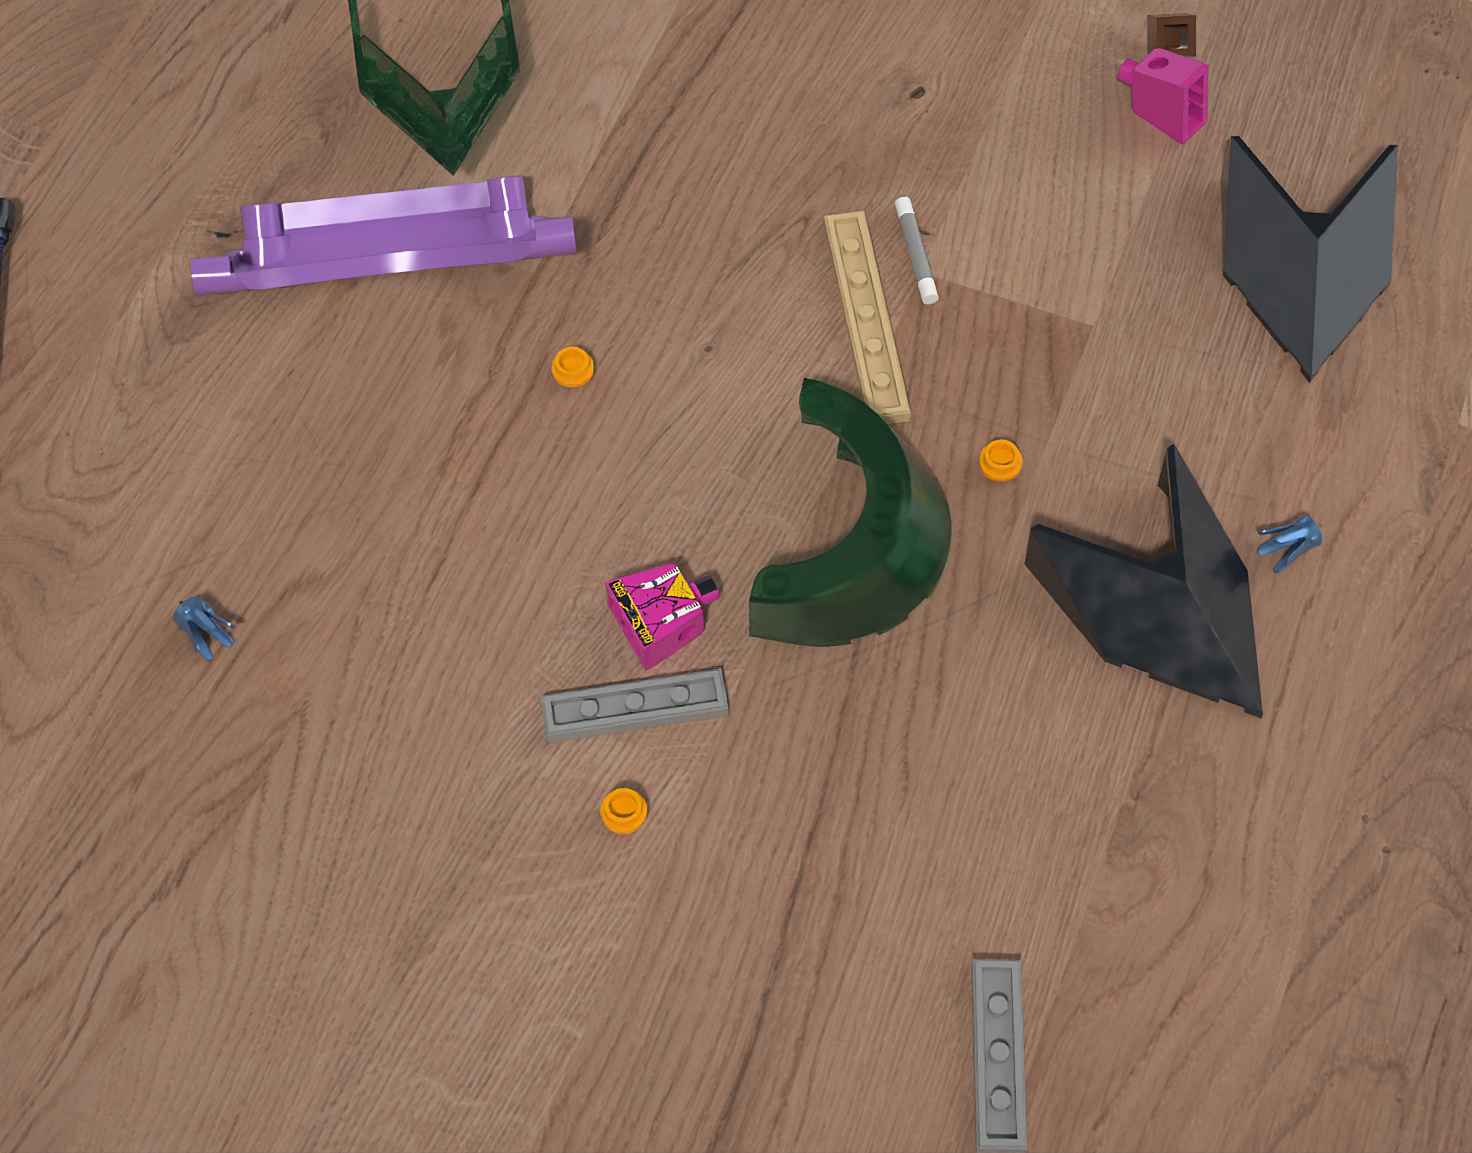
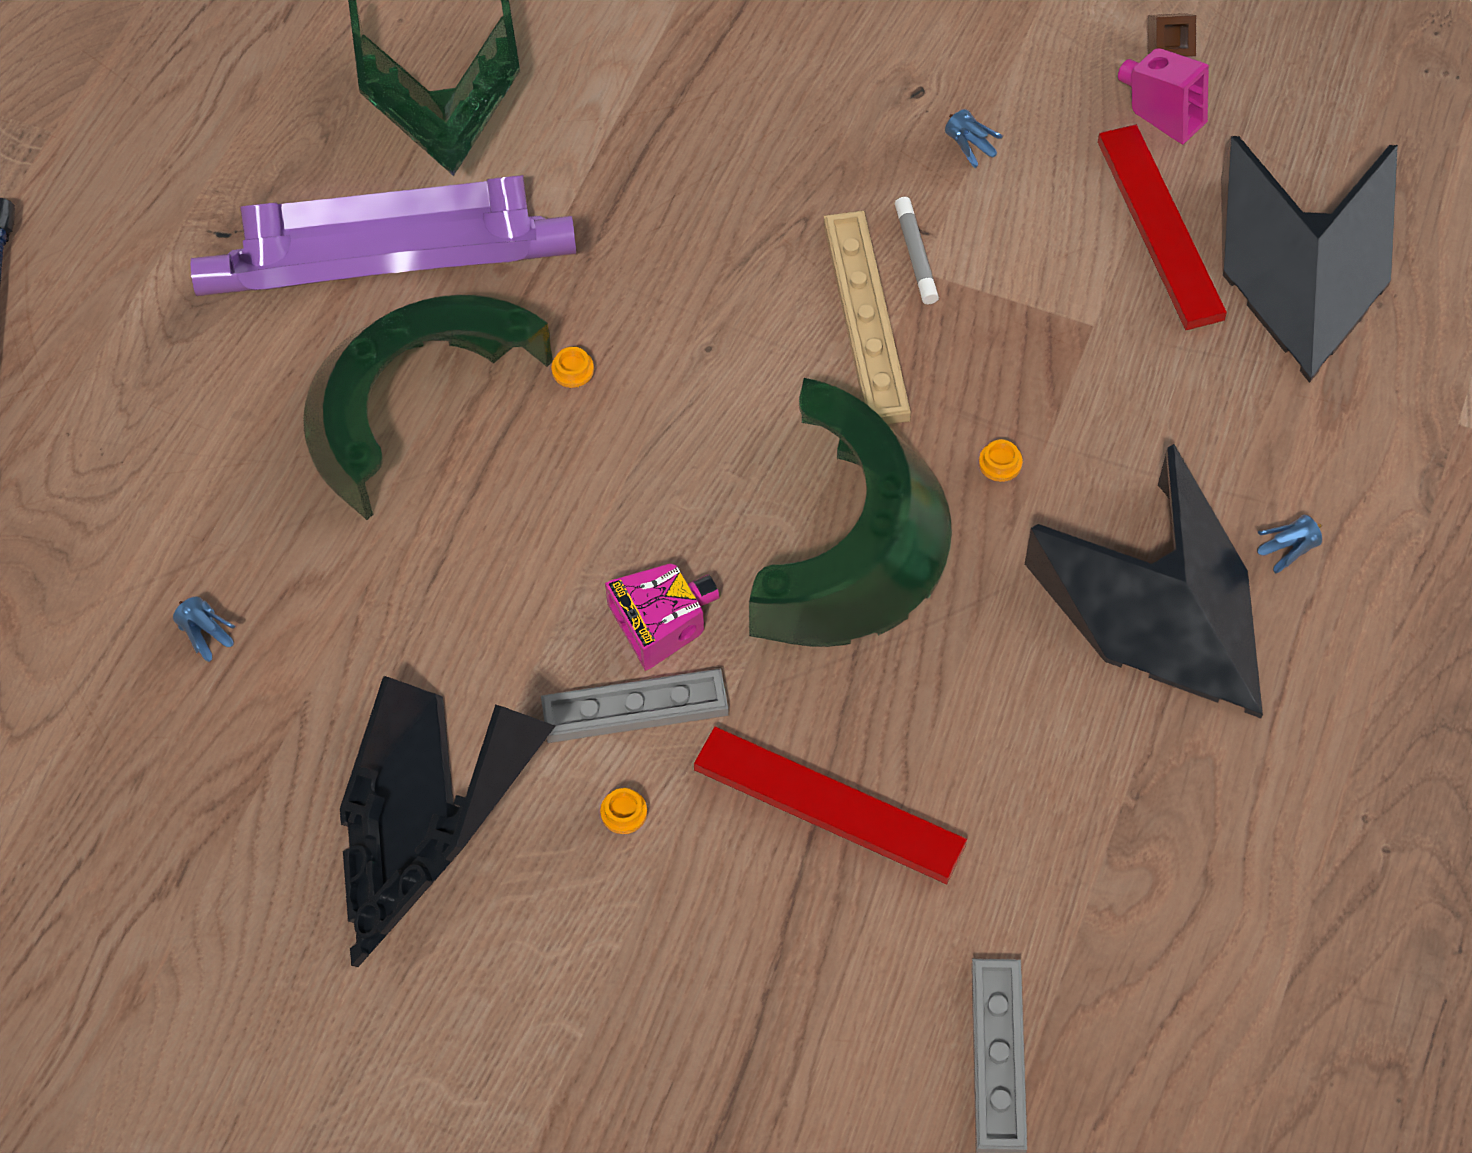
none -> clear green windscreen [303,295,553,520]
none -> black windscreen [340,676,555,967]
none -> red tile [694,726,967,885]
none -> flat silver piece [945,109,1003,168]
none -> red tile [1098,124,1227,331]

